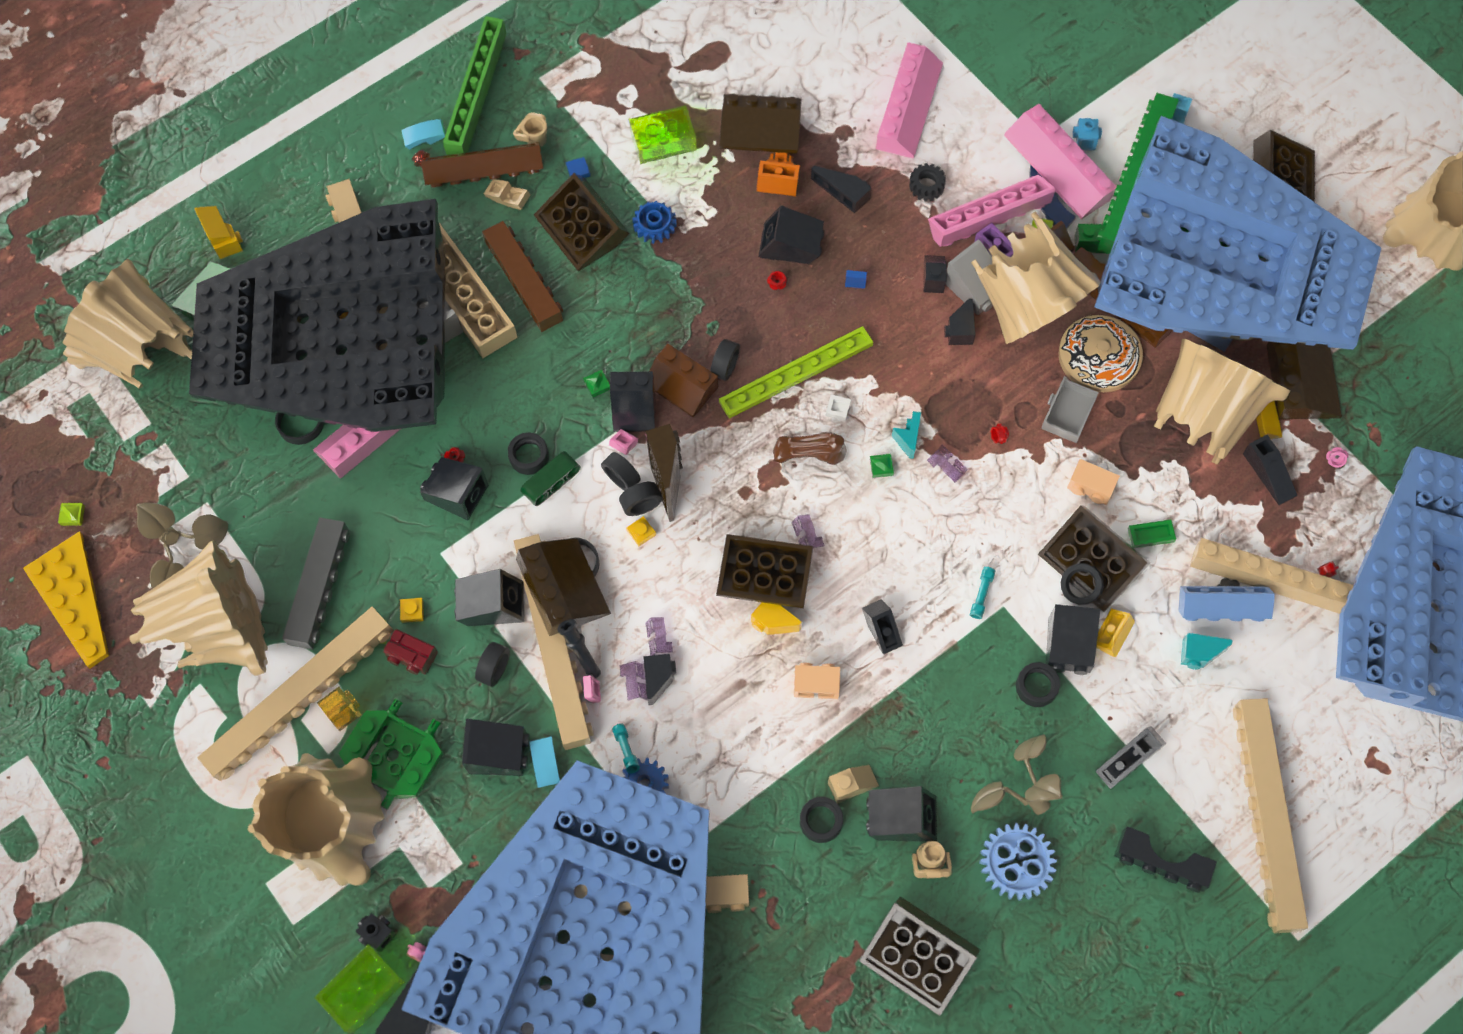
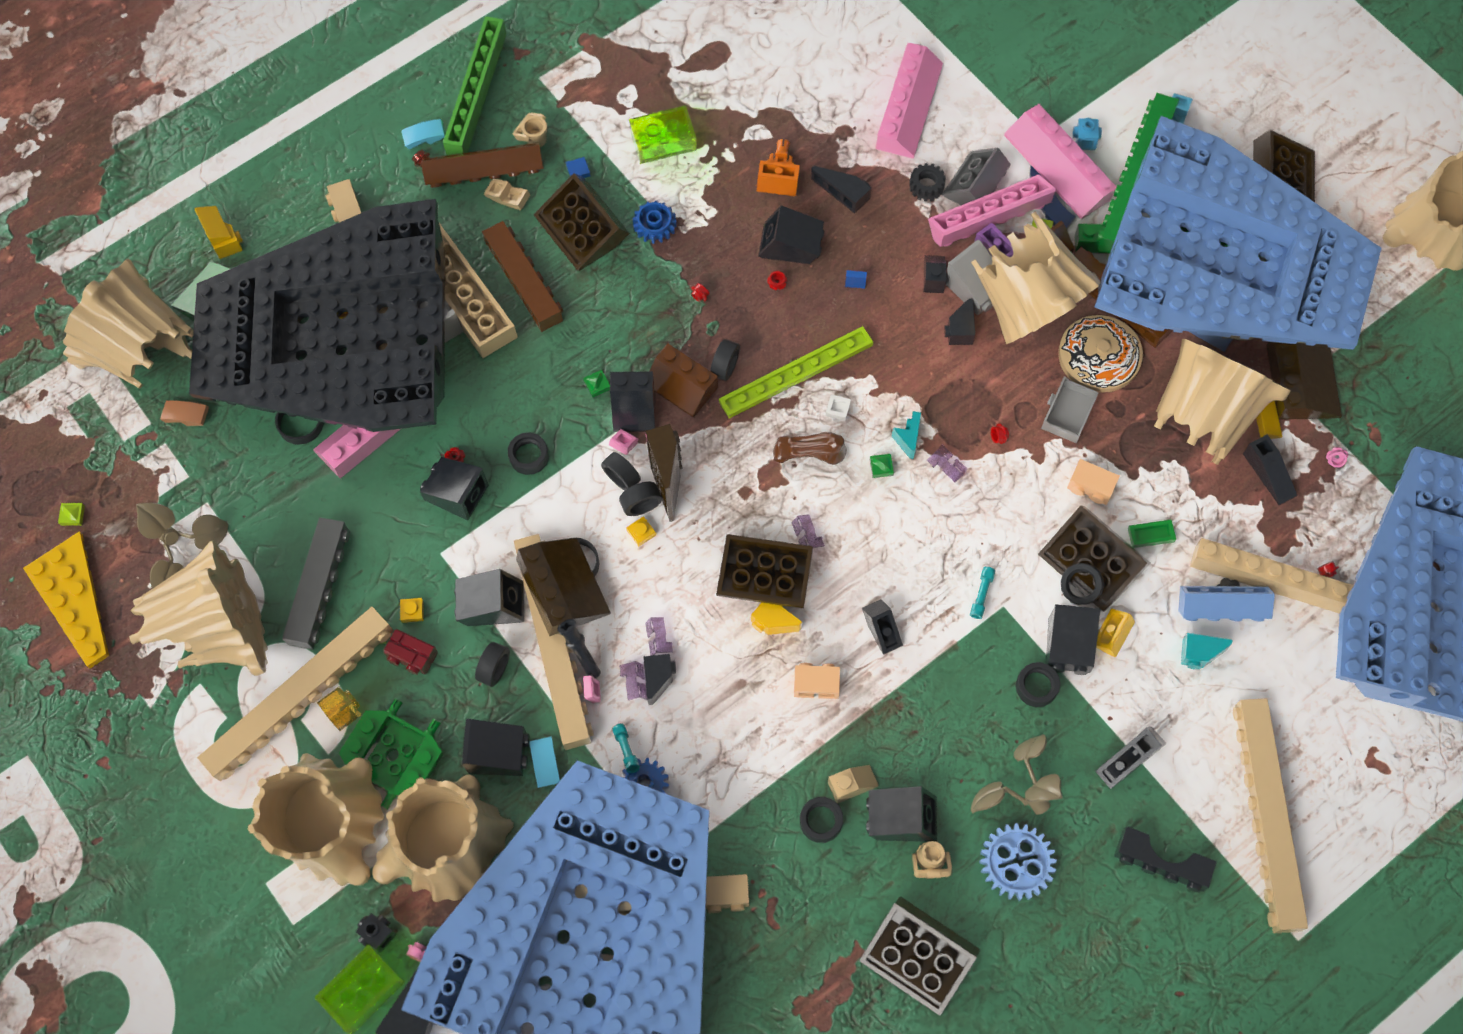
dark green beam [520,451,581,506] -> none
dark brown slope [719,93,802,153] -> none
none -> nougat slope [160,401,209,426]
none -> tan piece [372,775,513,902]
none -> red plate [691,283,710,302]
none -> dark grey slope [942,147,1011,205]

